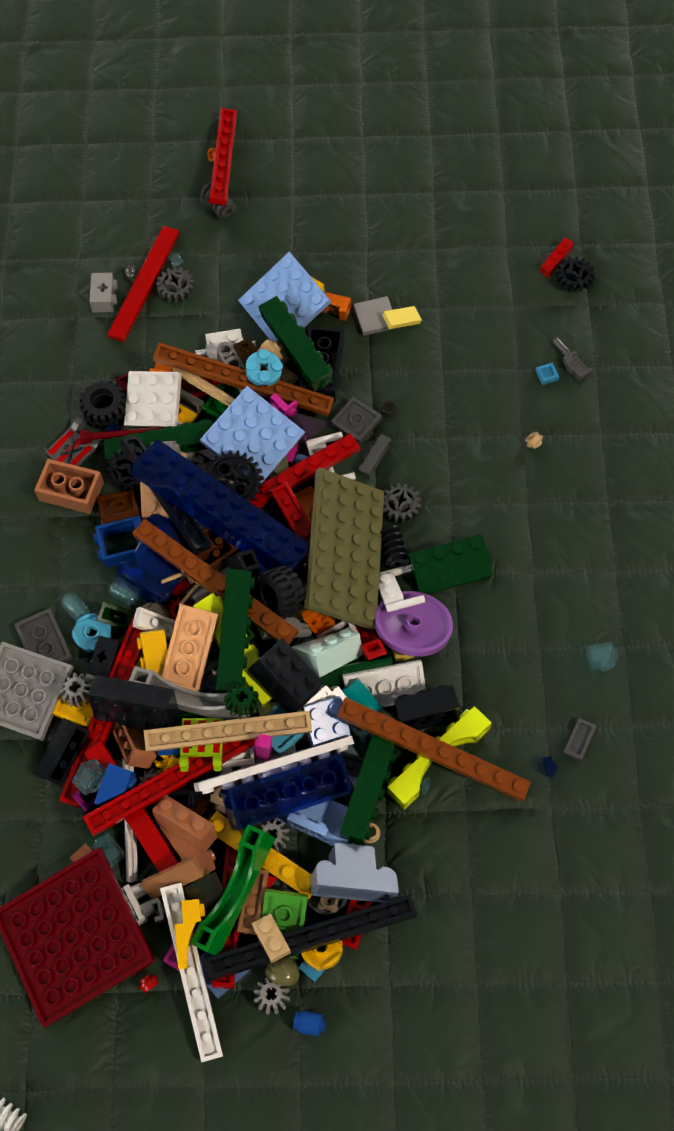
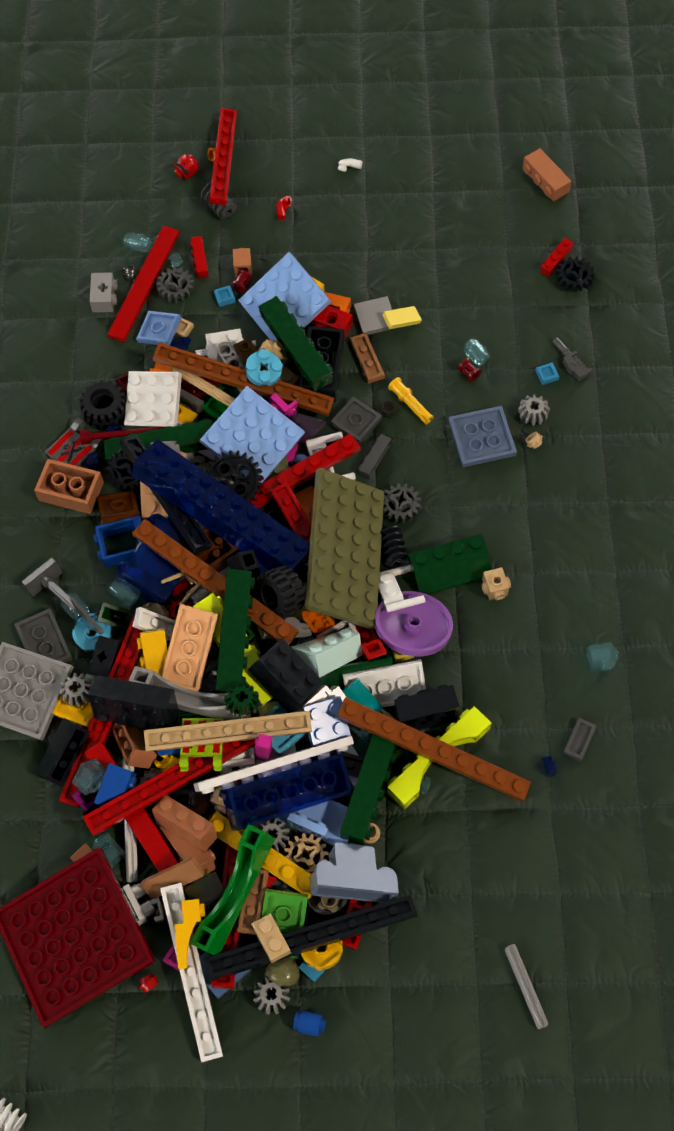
none -> dark grey piece [22,558,104,634]
none -> clear blue plate [85,452,101,470]
none -> clear light blue brick [124,232,151,253]
none -> medium blue tile [136,311,181,346]
none -> clear blue tile [170,337,191,351]
none -> red head [174,154,199,180]
none -> tan tile [175,318,194,340]
none -> red piece [190,236,209,279]
none -> dark azure tile [213,285,236,307]
none -> dark red bush [230,269,252,293]
none -> nougat brick [233,248,252,277]
none -> red arm [276,196,292,220]
none -> tan gear [284,833,329,874]
none -> red brick [311,306,353,338]
none -> white arm [338,158,363,172]
none -> medium nougat tile [349,333,385,384]
none -> yellow pin [388,377,434,425]
none -> sand blue plate [448,406,517,467]
none -> dark red bush [458,358,482,382]
none -> clear light blue brick [464,339,490,366]
none -> tan brick [481,567,511,600]
none -> light grey axle [505,944,548,1029]
none -> light grey gear [518,394,550,426]
none -> nougat brick [523,148,571,201]

